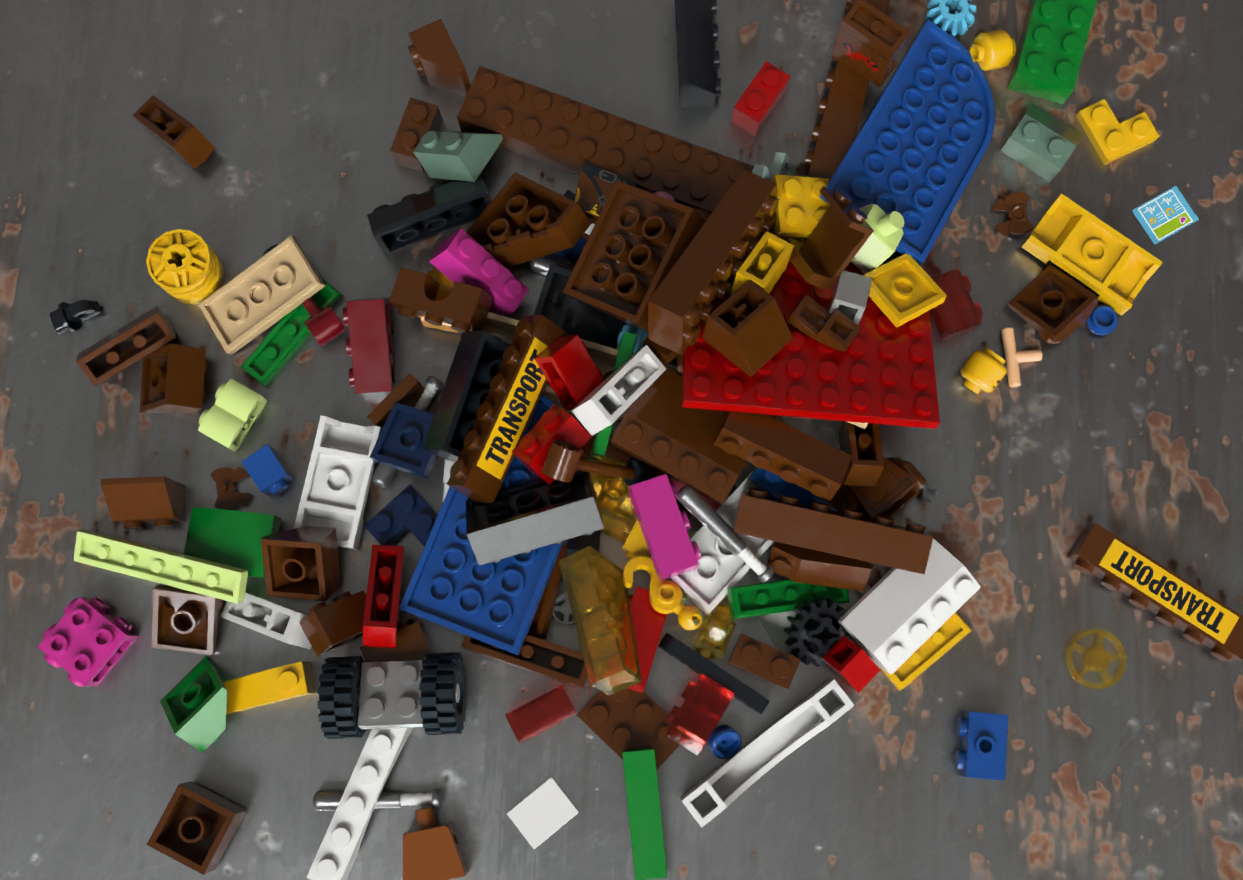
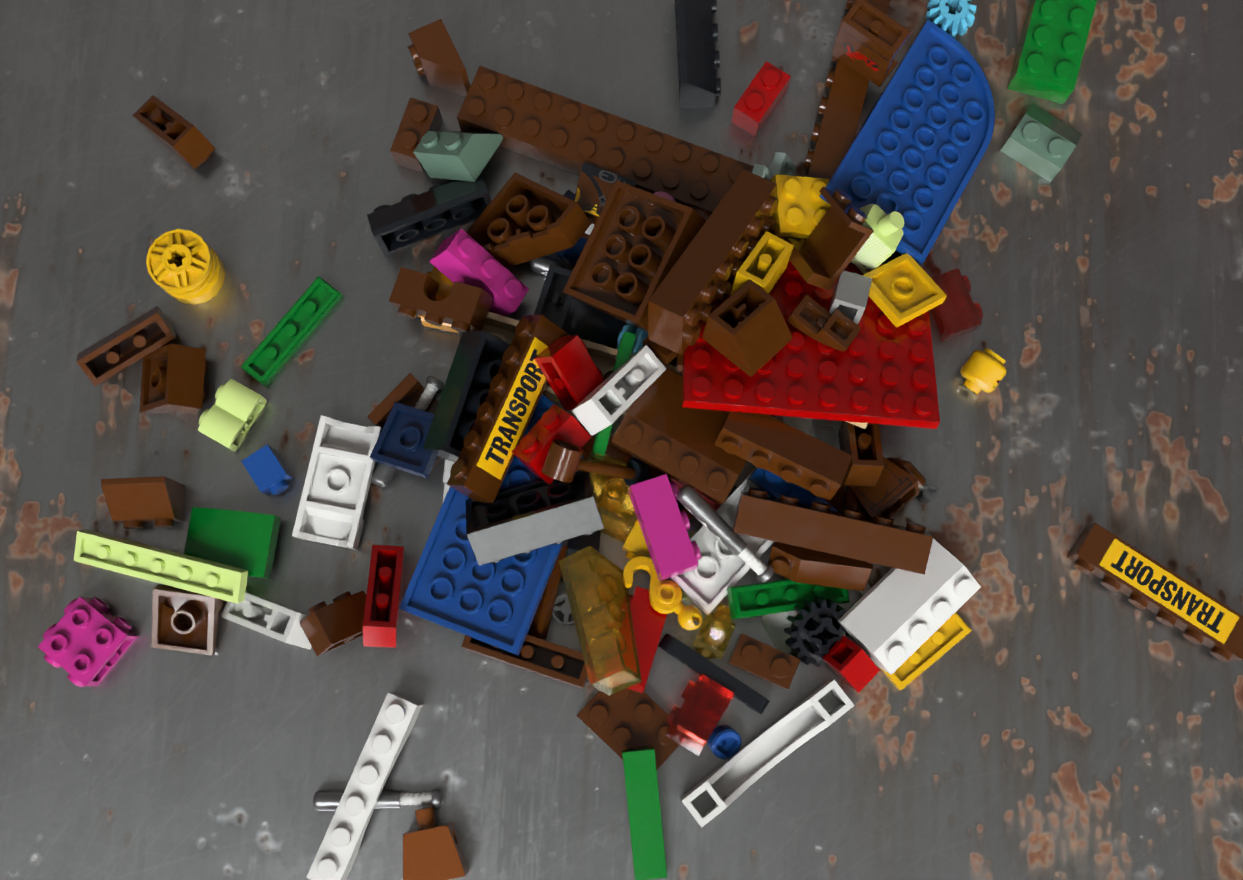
black piece [50,299,102,334] -> none
reddish brown brick [146,781,247,875] -> none
green slope [160,656,227,753] -> none
tan tile [198,235,325,355] -> none
reddish brown piece [211,467,252,510] -> none
yellow slope [223,661,317,714] -> none
reddish brown slope [261,526,341,601] -> none
dark red piece [263,244,347,347] -> none
black plate [317,652,467,739] -> none
dark red wedge [343,297,397,394] -> none
reddish brown brick [360,619,436,662] -> none
dark blue plate [364,484,438,547] -> none
clear red brick [505,684,578,744] -> none
white sticker [507,777,579,849] -> none
blue brick [954,711,1008,781] -> none
yellow head [969,29,1016,71] -> none
reddish brown piece [993,192,1033,236] -> none
light nougat piece [1001,327,1043,388] -> none
reddish brown slope [1008,264,1098,344] -> none
yellow piece [1021,193,1163,315] -> none
clear yellow wheel [1066,629,1127,689] -> none
yellow plate [1076,99,1160,165] -> none
blue plate [1086,305,1118,336] -> none
sticker [1131,186,1199,245] -> none

